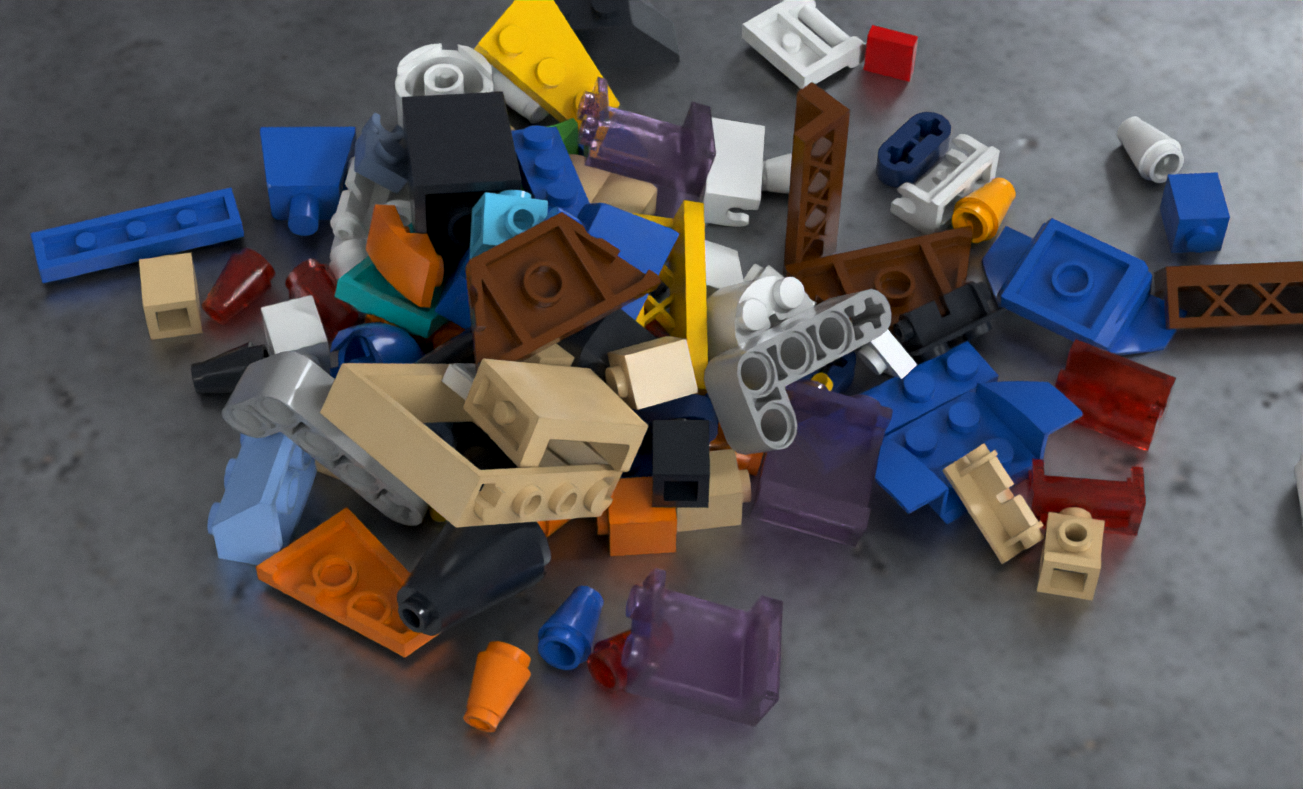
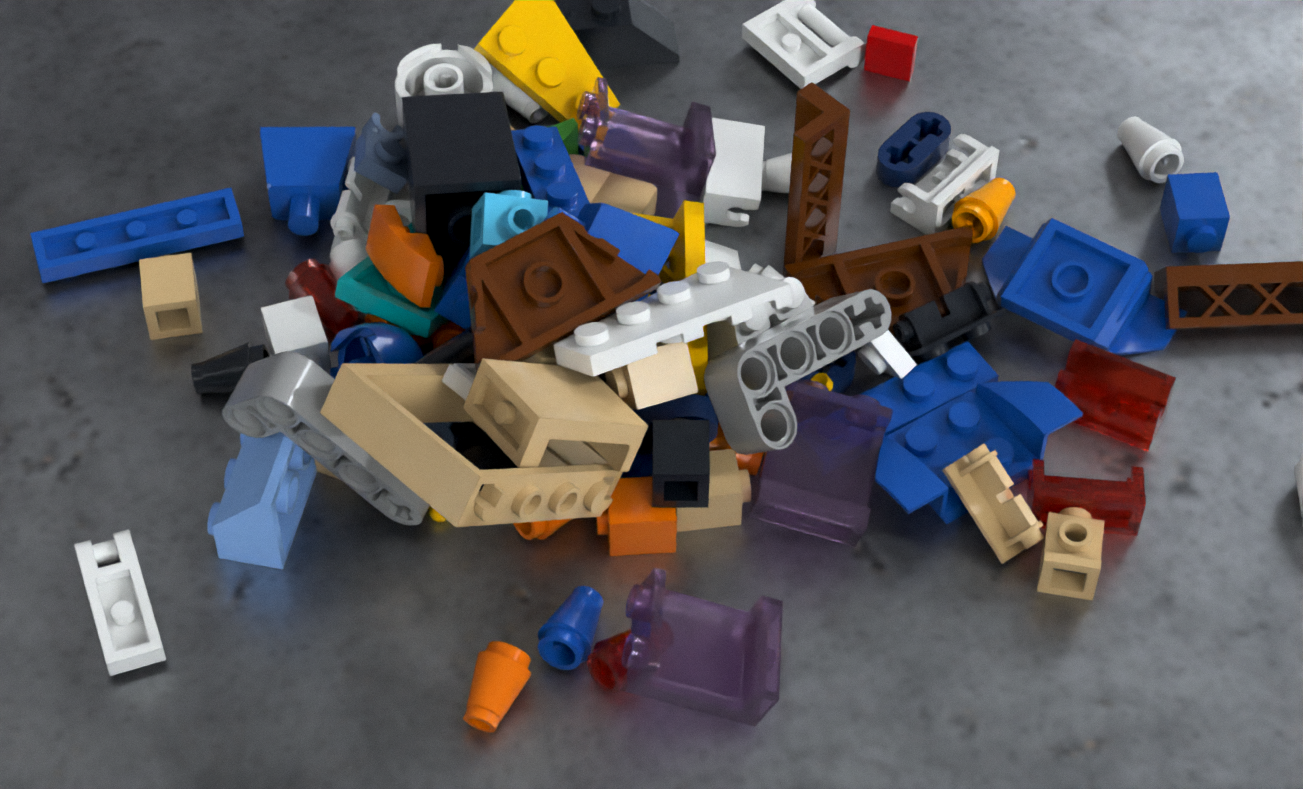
clear red cone [201,248,276,325] -> none
orange wing [256,507,442,657] -> none
black cone [397,487,551,636] -> none
none -> white plate [74,529,166,676]
none -> white wing [553,261,794,377]

